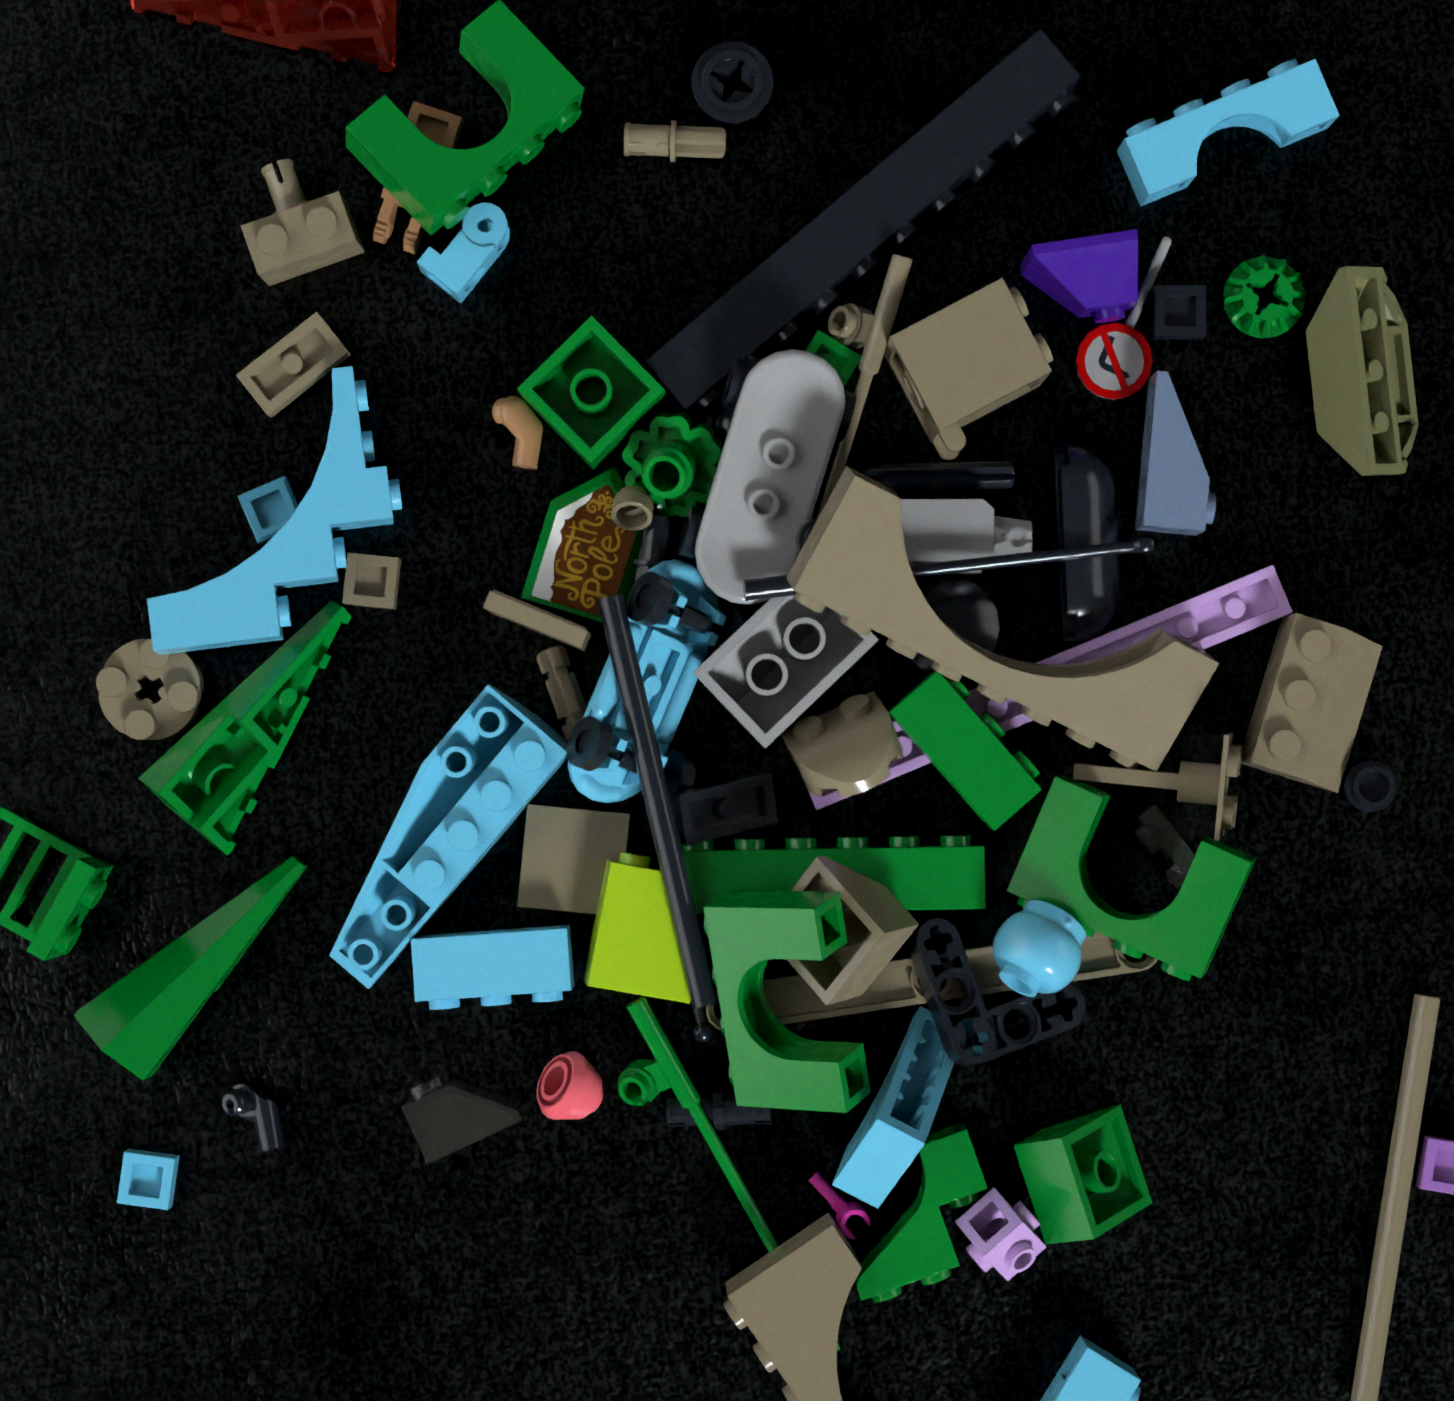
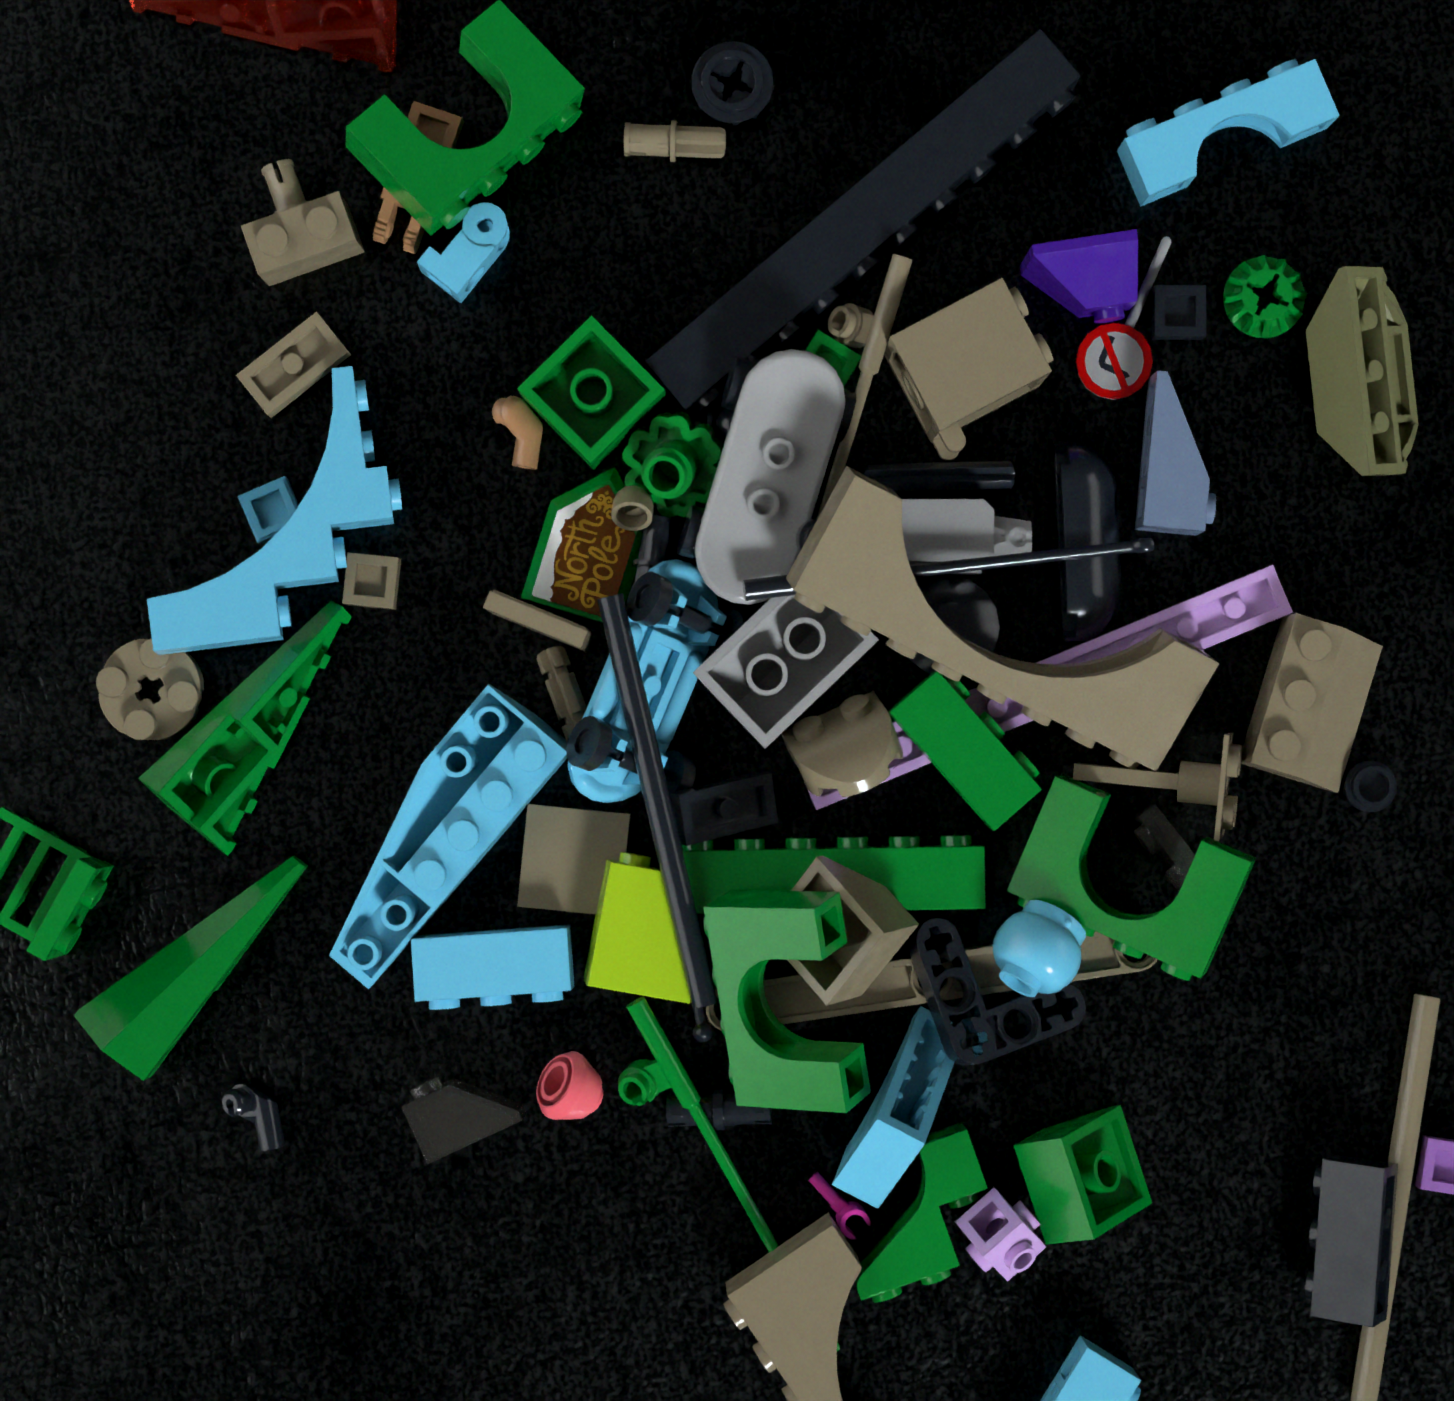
medium azure tile [117,1149,179,1210] -> none
none -> black brick [1305,1154,1398,1327]

